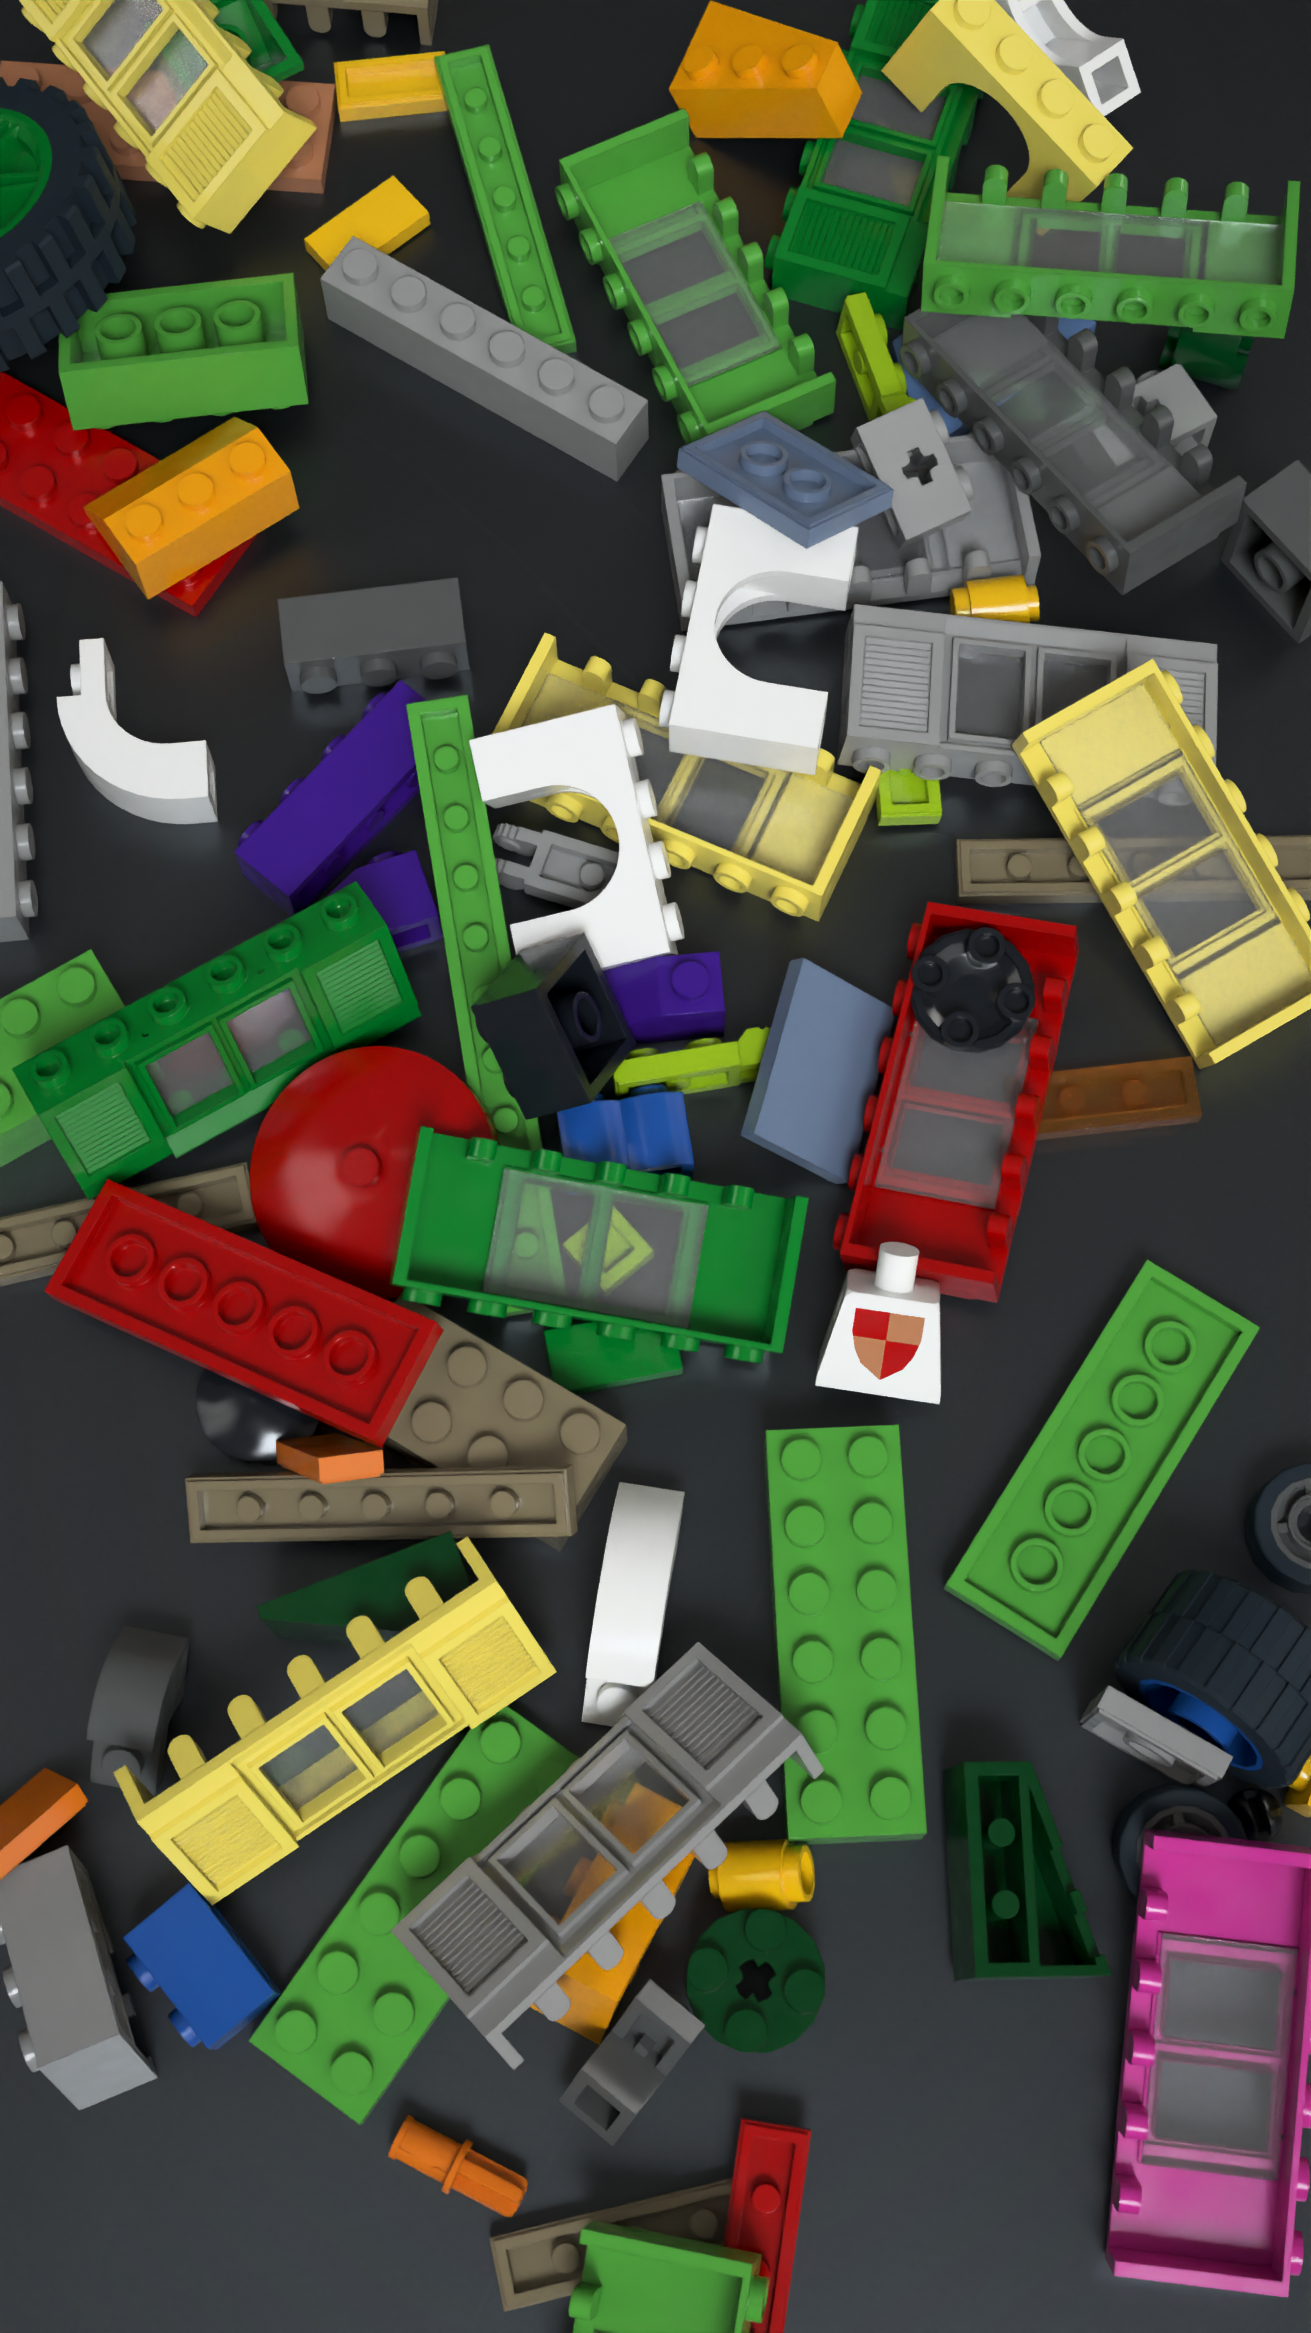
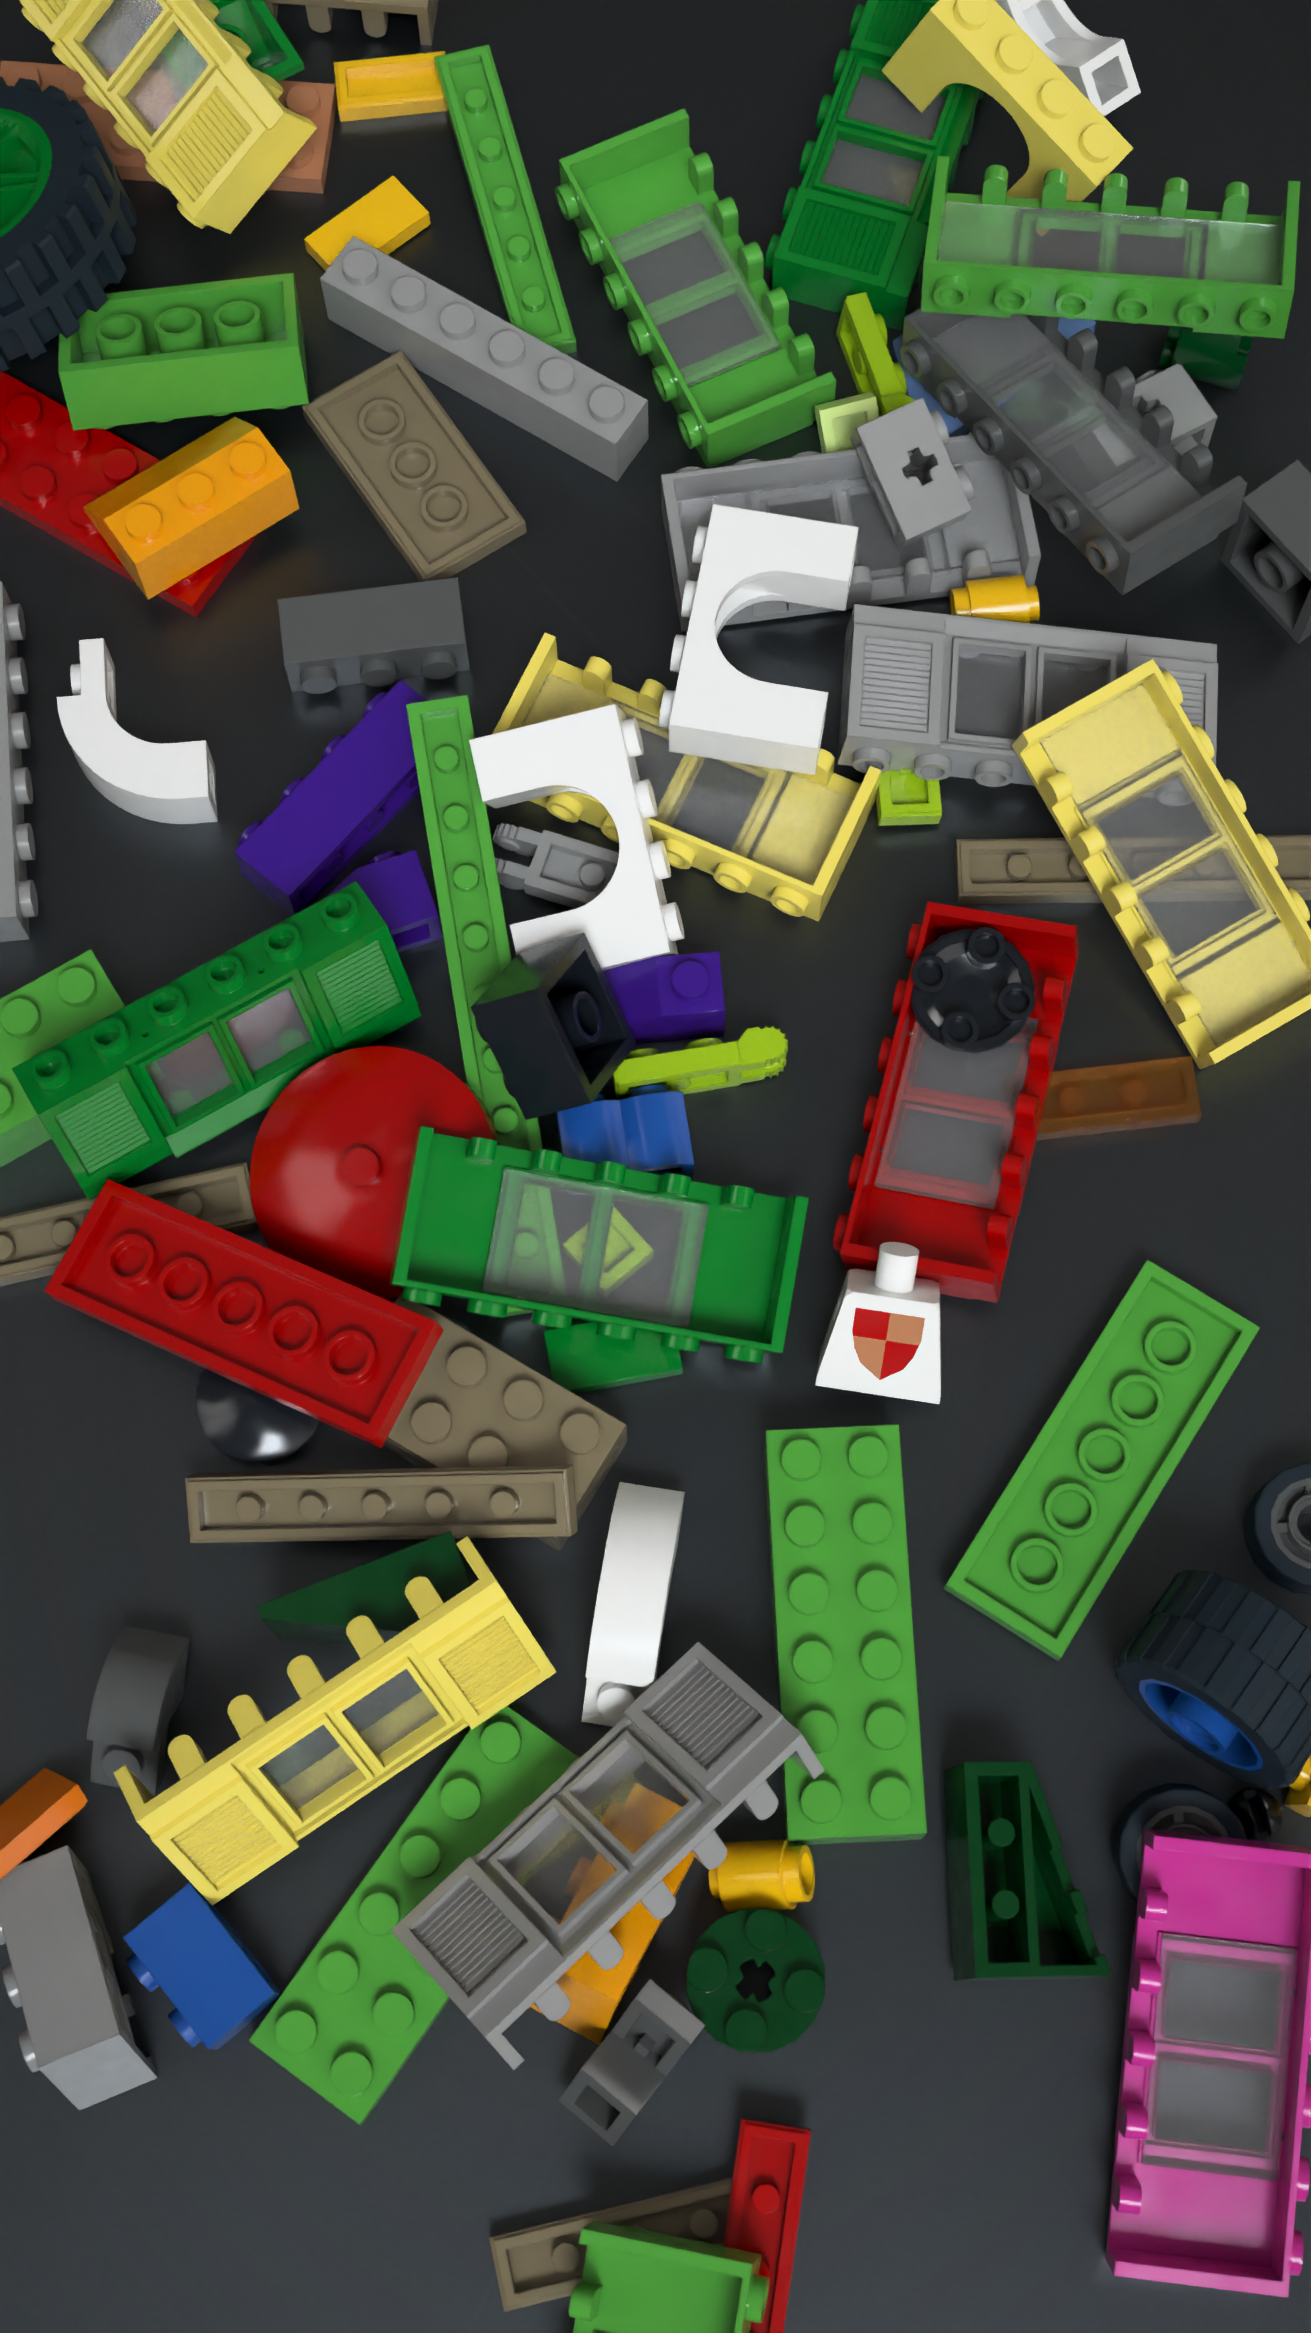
orange tile [276,1433,384,1484] -> none
orange axle [388,2115,528,2217] -> none
light orange wedge [669,0,862,138] -> none
sand blue tile [677,411,894,549] -> none
sand blue tile [740,958,895,1184] -> none
light grey tile [1079,1685,1233,1789] -> none
none -> dark tan tile [302,350,527,582]
none -> yellowish green plate [814,392,879,454]

